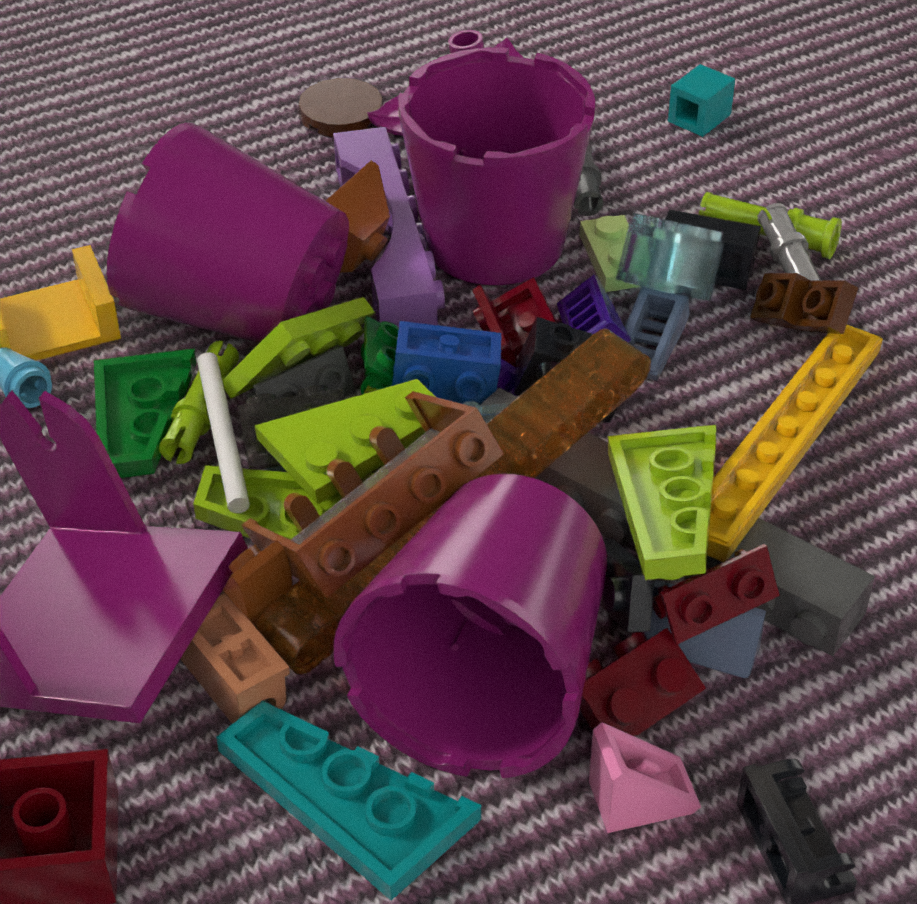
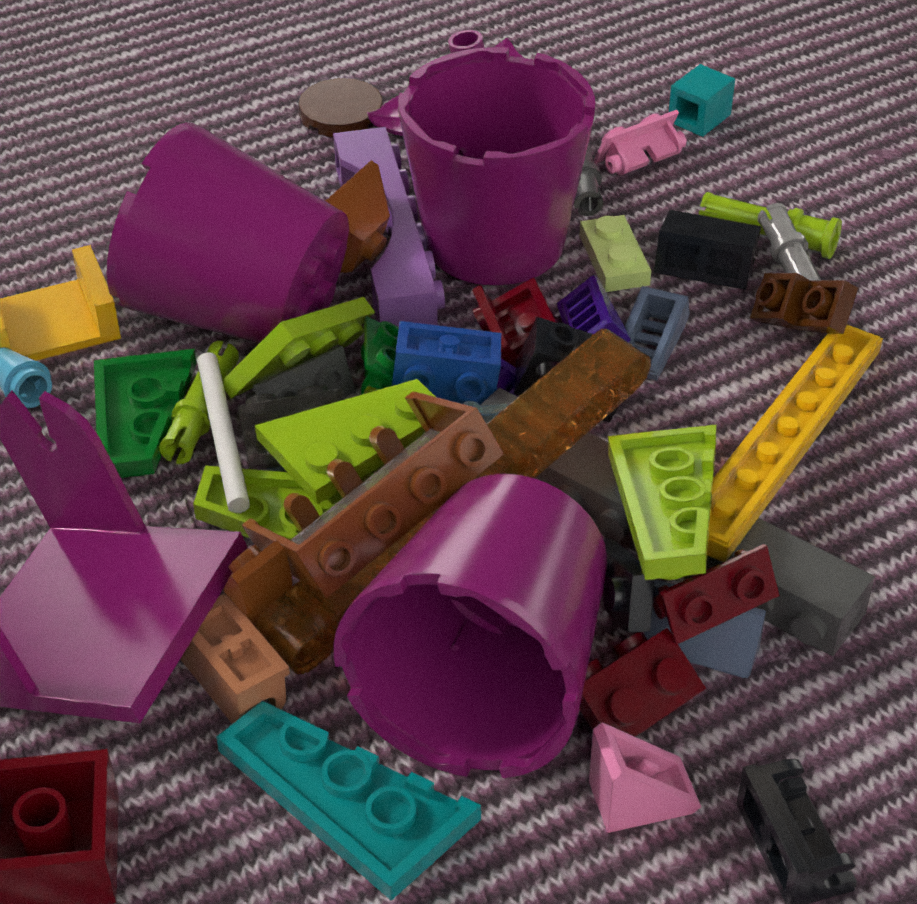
clear light blue brick [616,213,724,301] -> none
none -> bright pink hinge [593,110,686,176]

